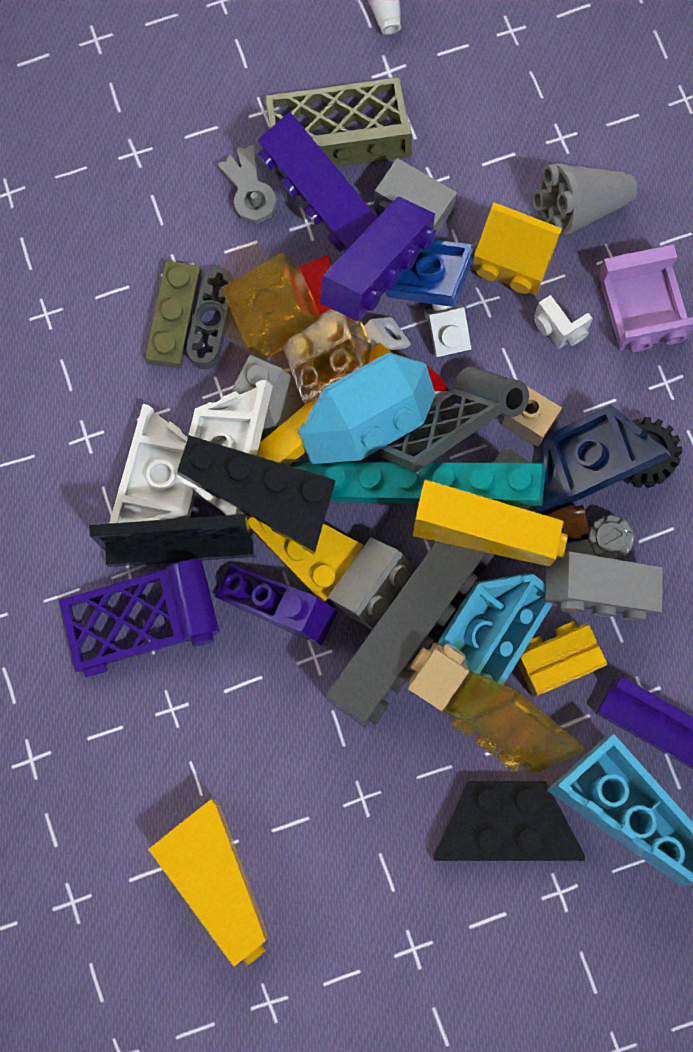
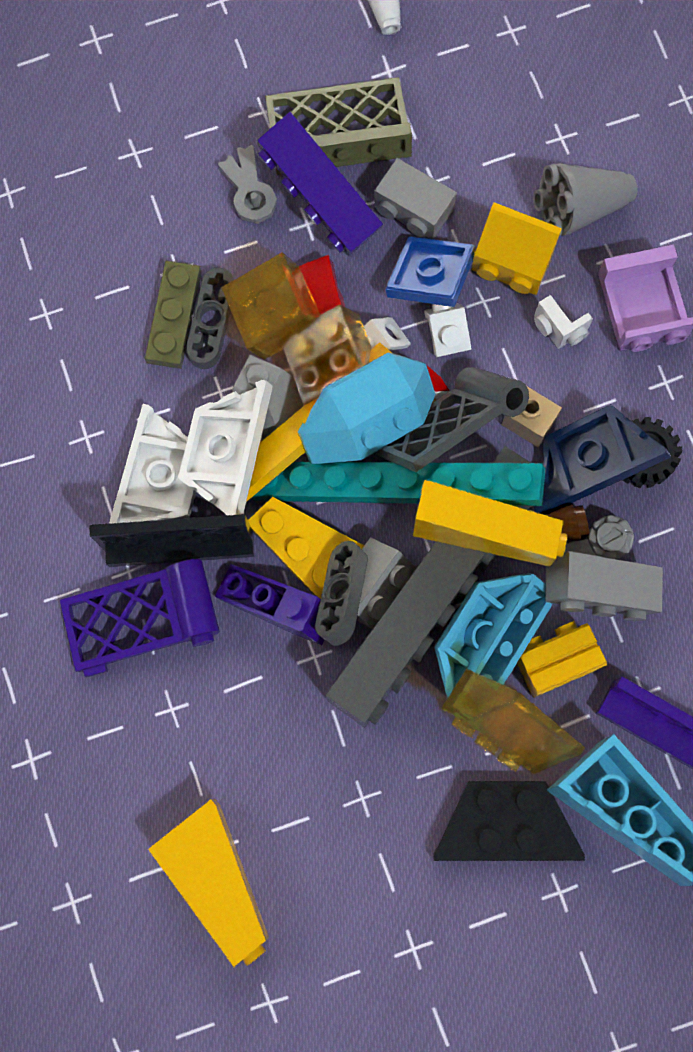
black wing [177,435,336,555] -> none
dark purple brick [320,196,436,322] -> none
tan brick [408,642,469,711] -> none
none -> dark grey beam [315,541,368,646]

